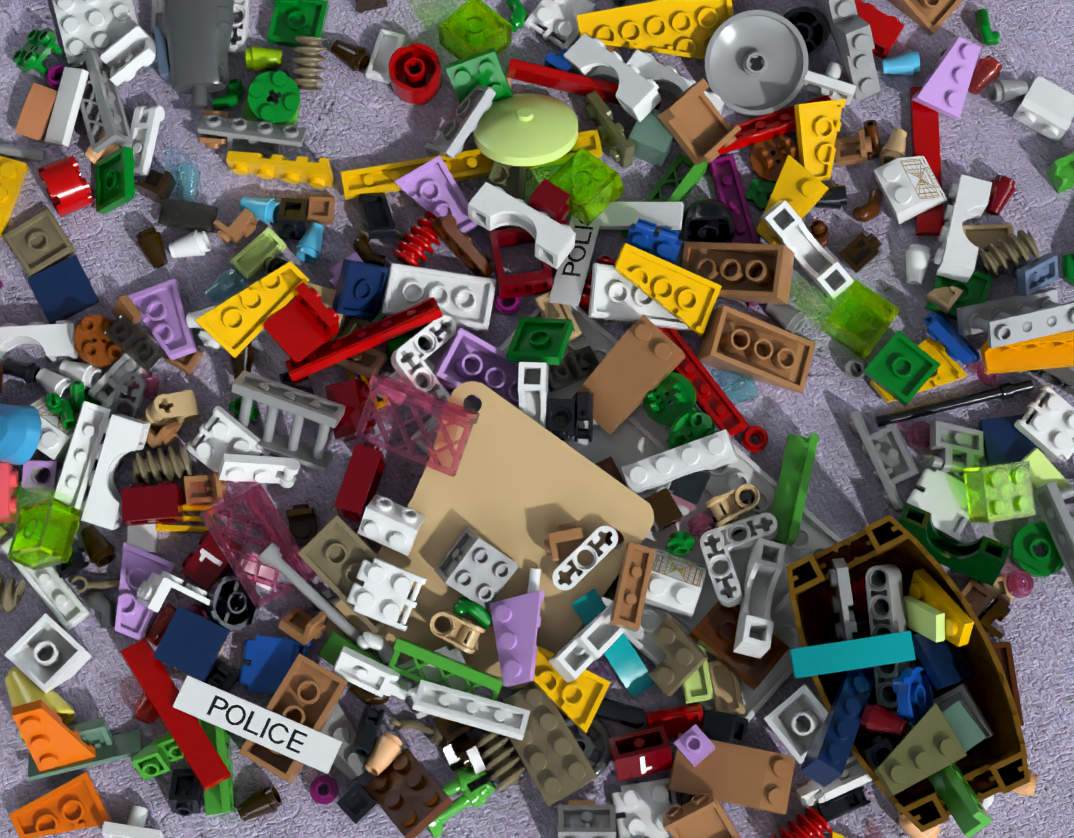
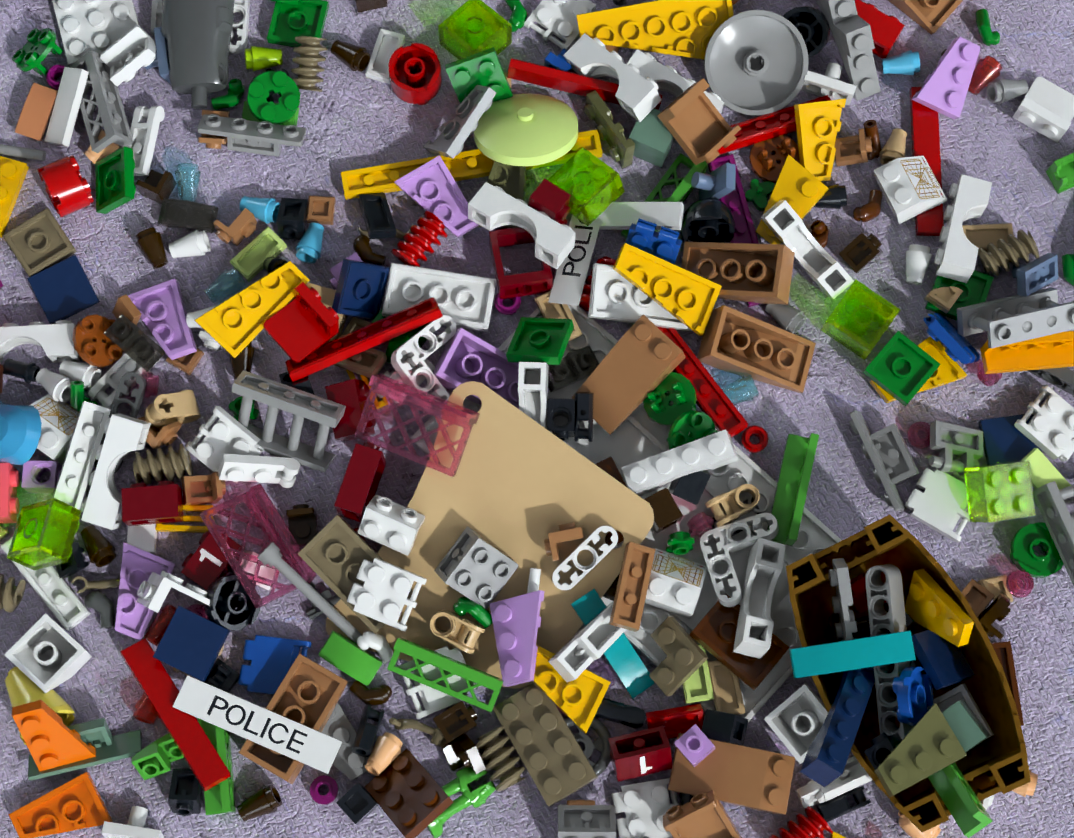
green arm [45,393,76,429] -> none
yellow wing [226,151,334,189] -> none
medium nougat bracket [278,606,327,646] -> none
white hinge [332,646,412,700] -> none
white plate [412,680,530,740] -> none
reddish brown plate [432,215,495,278] -> none
light grey hinge [845,356,869,380] -> none
dark red cone [861,703,908,737] -> none
black bar [875,380,1034,427] -> none
dark green arch [897,502,1010,587] -> none
yellowish green tile [904,595,945,643] -> none
dark red cone [984,175,1016,216] -> none
none -> sand blue tile [691,163,736,200]

